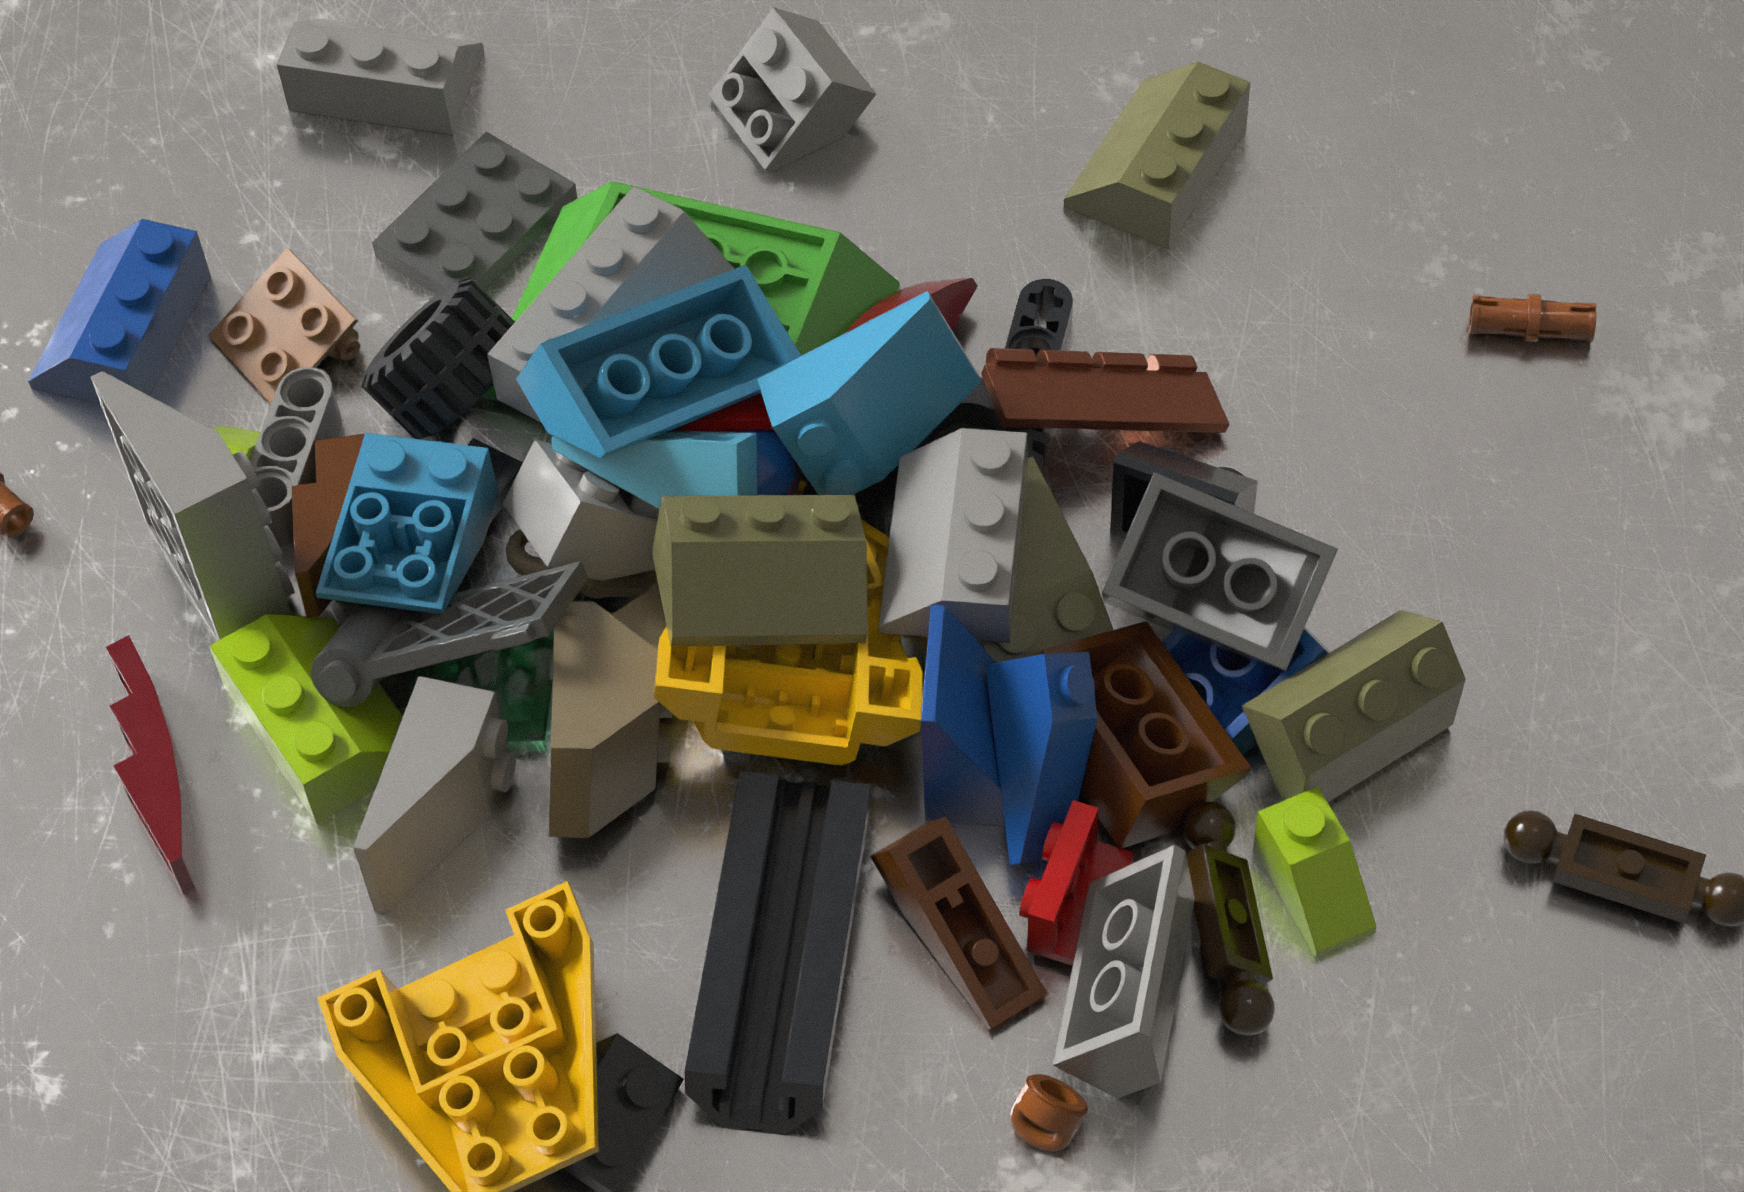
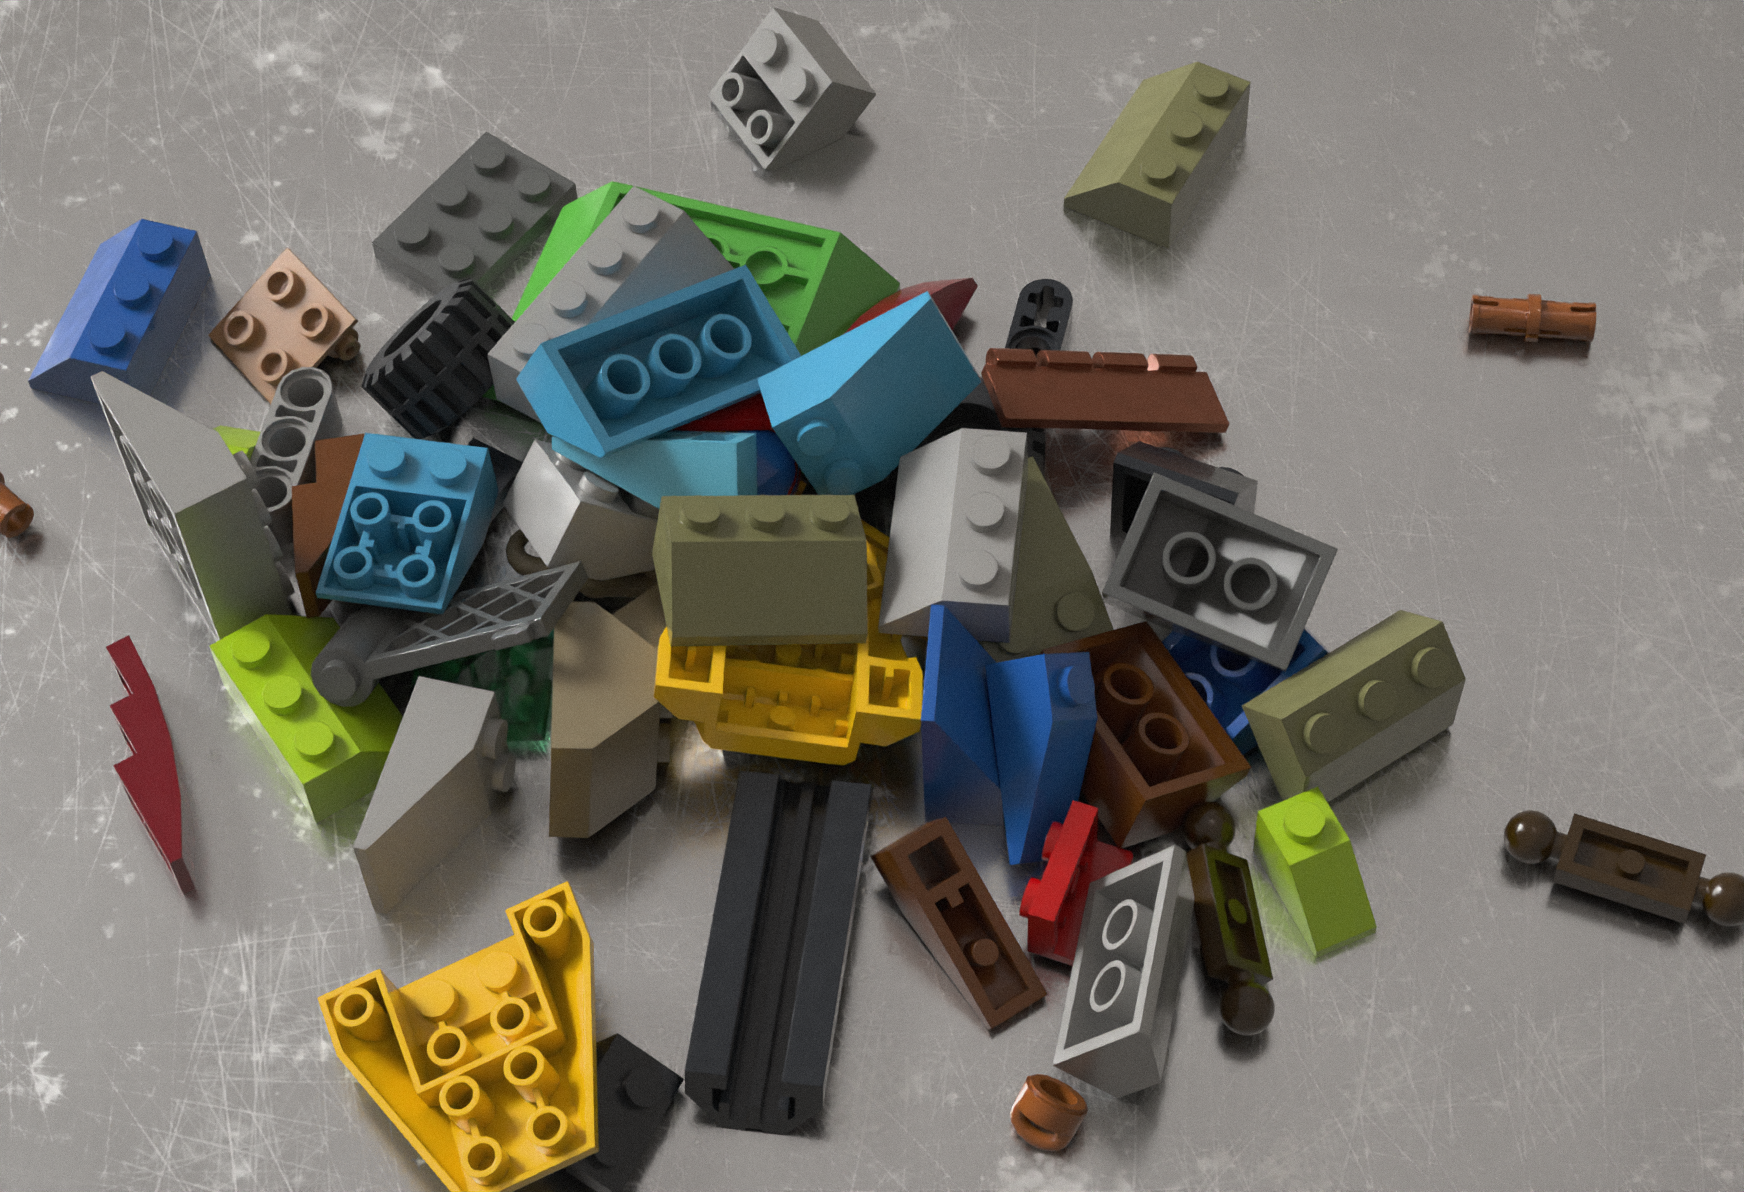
light grey slope [277,19,484,135] -> none

